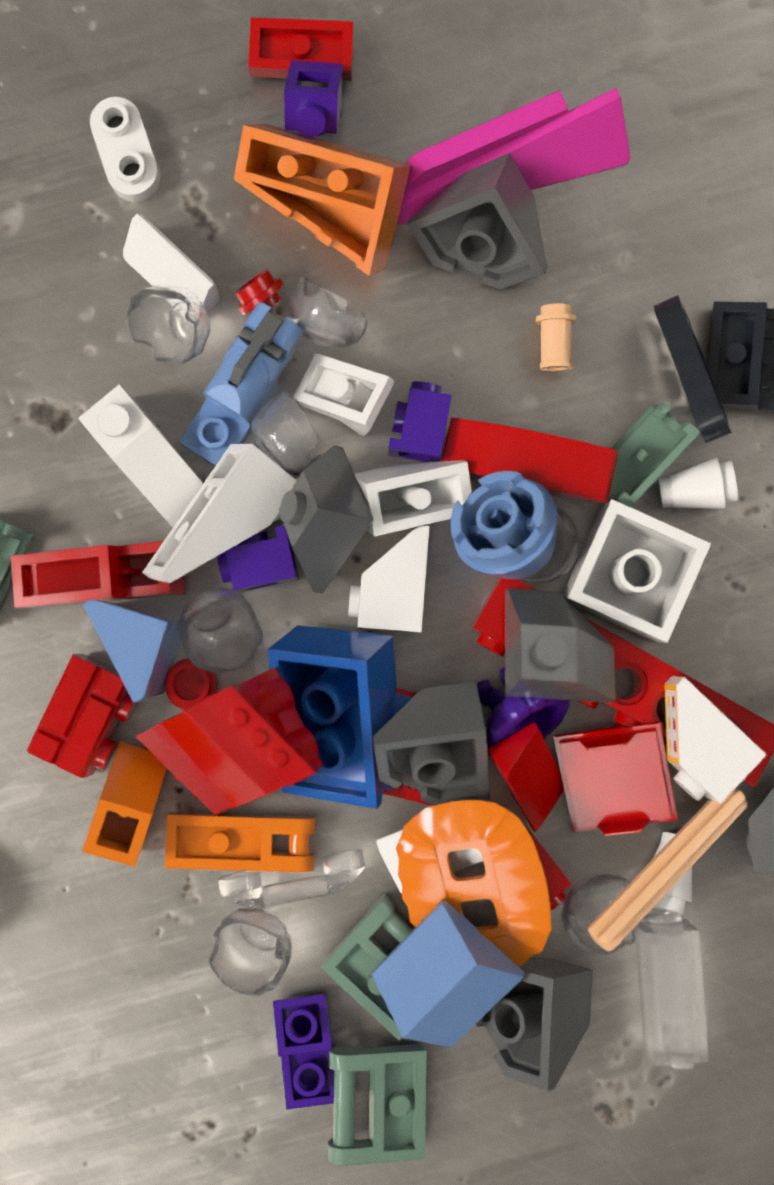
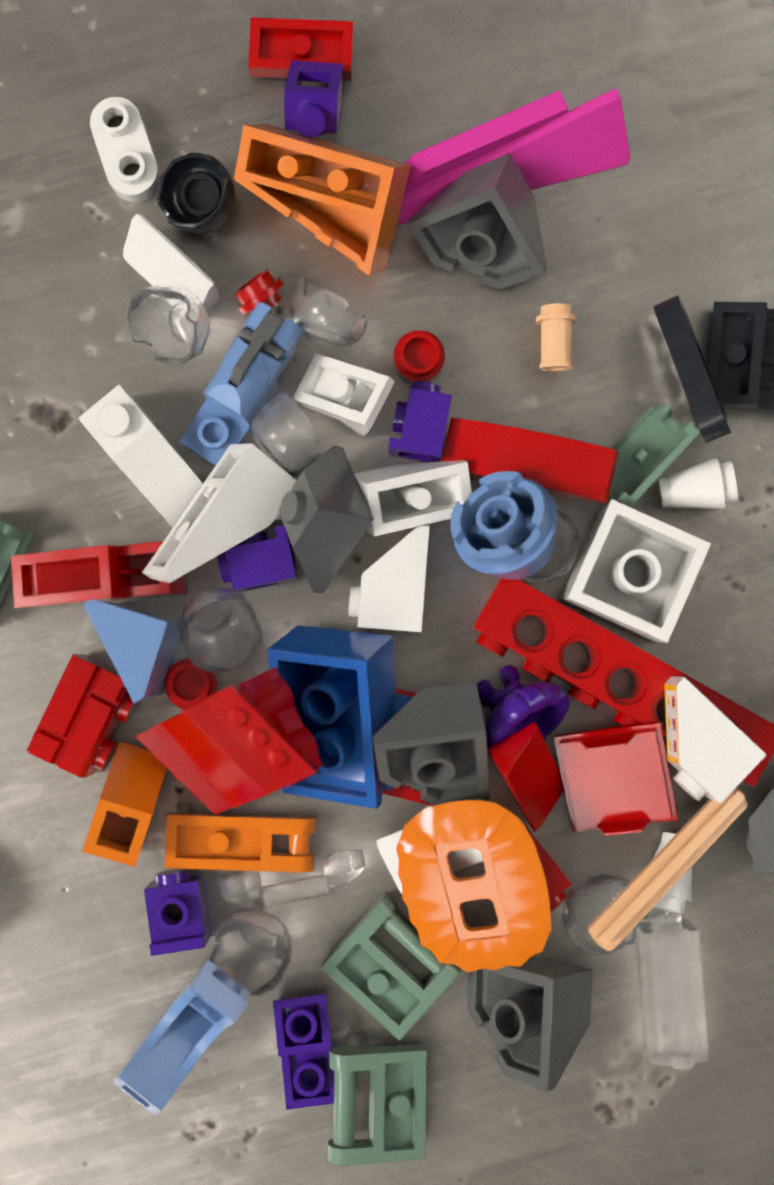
medium blue slope [372,899,525,1048] -> none
dark grey slope [505,588,615,702] -> none
none -> medium blue arch [112,960,250,1115]
none -> dark purple brick [144,869,212,956]
none -> black hair [156,153,236,234]
none -> red plate [393,330,445,382]

